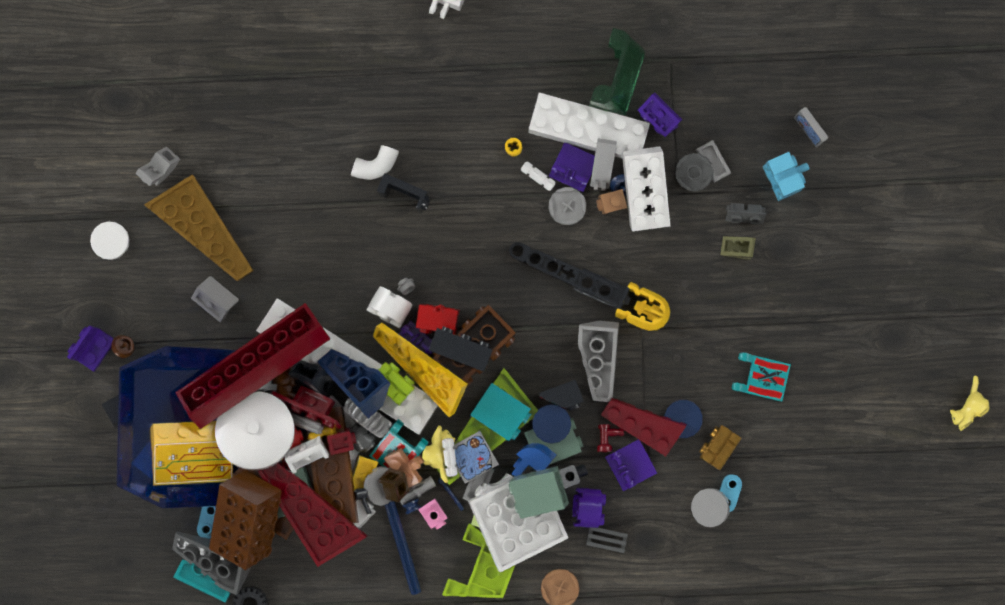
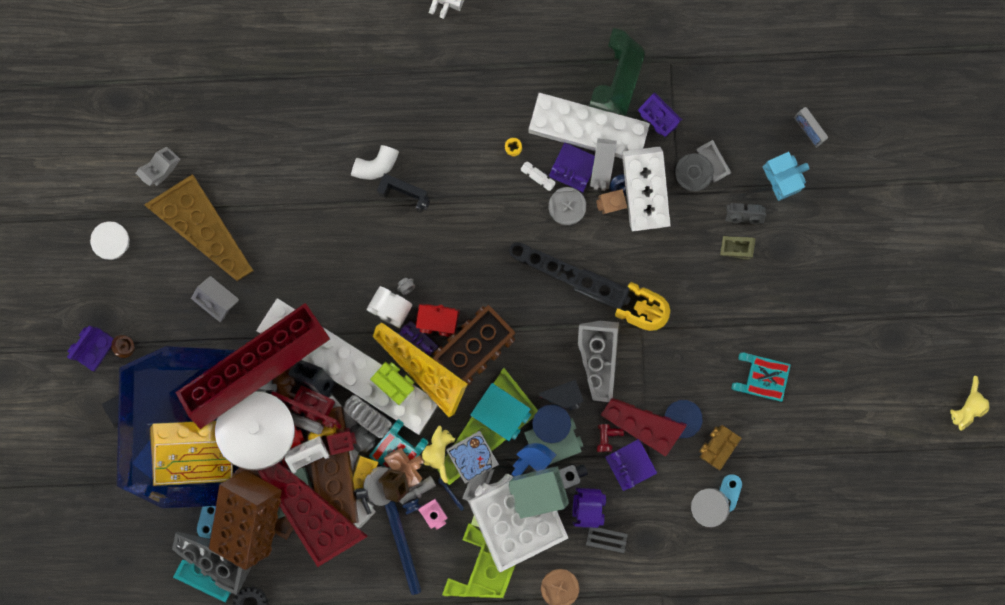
dark blue wedge [317,349,390,419] -> none
black brick [429,326,493,372] -> none
white axle [442,438,457,477] -> none

